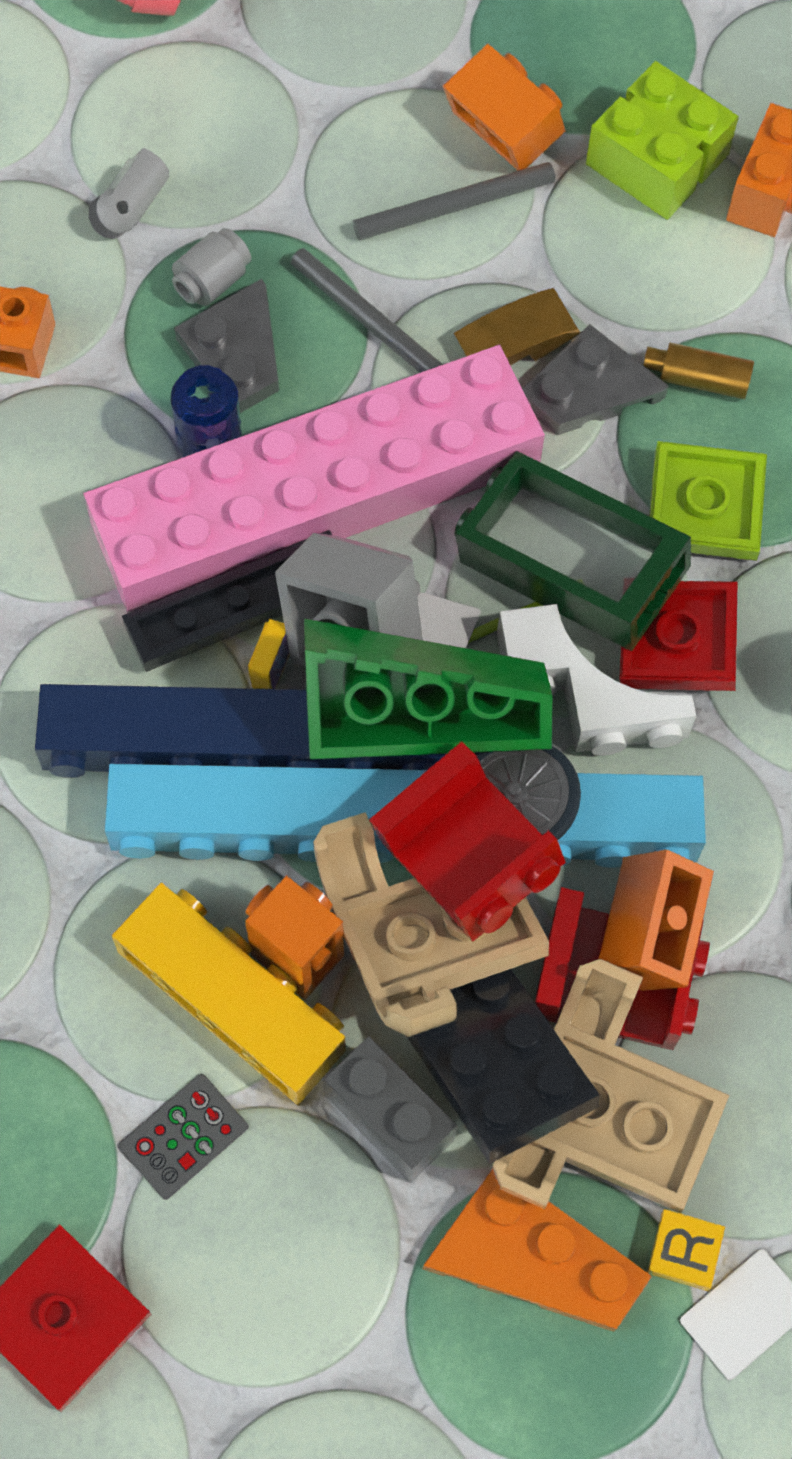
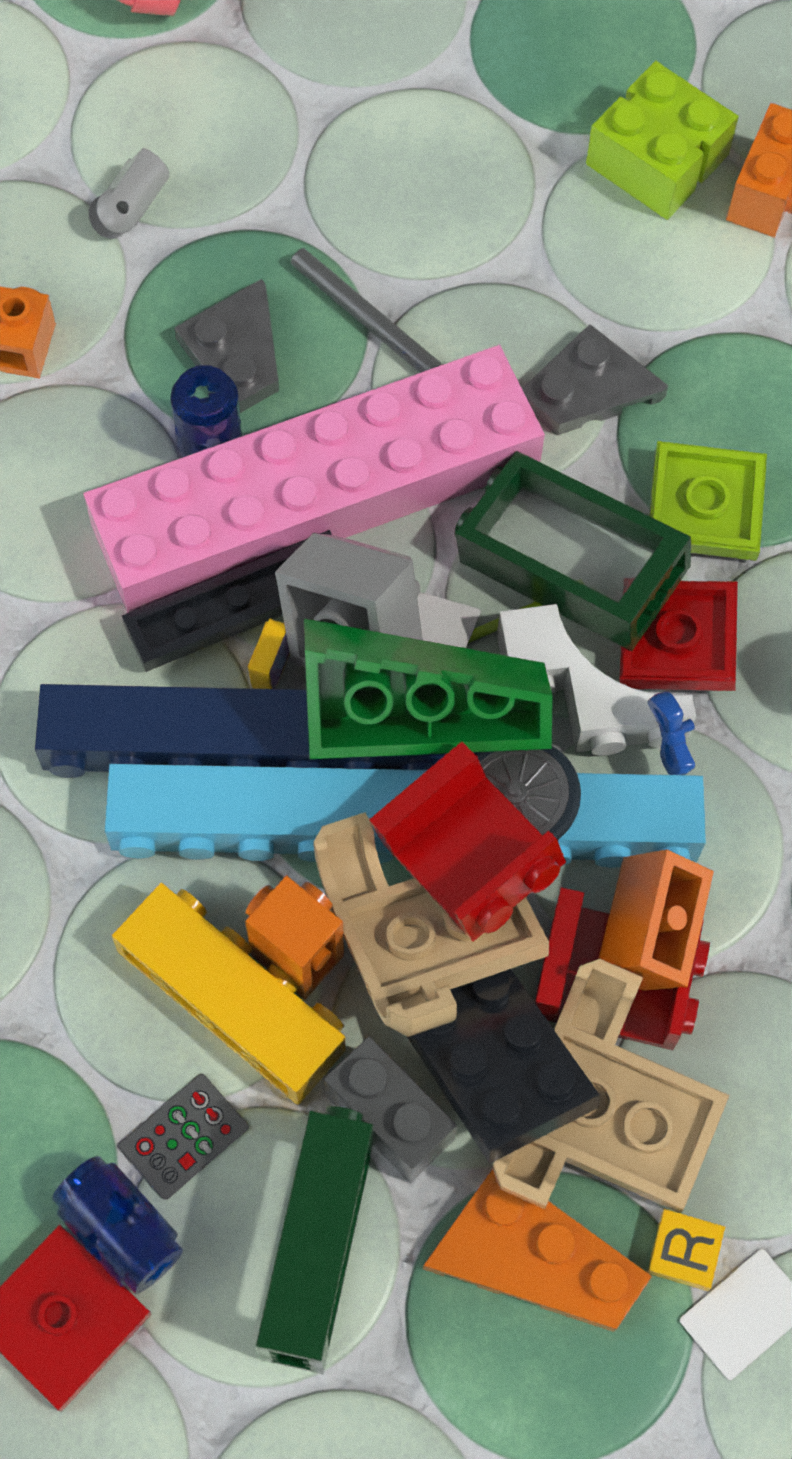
light grey brick [172,228,251,306] -> none
dark grey bar [353,162,555,240] -> none
orange brick [443,43,566,171] -> none
pearl gold slope [454,288,581,366] -> none
pearl gold cylinder [643,342,754,400] -> none
none -> clear blue piece [52,1156,183,1294]
none -> dark green window [255,1106,373,1374]
none -> blue piece [647,691,695,775]

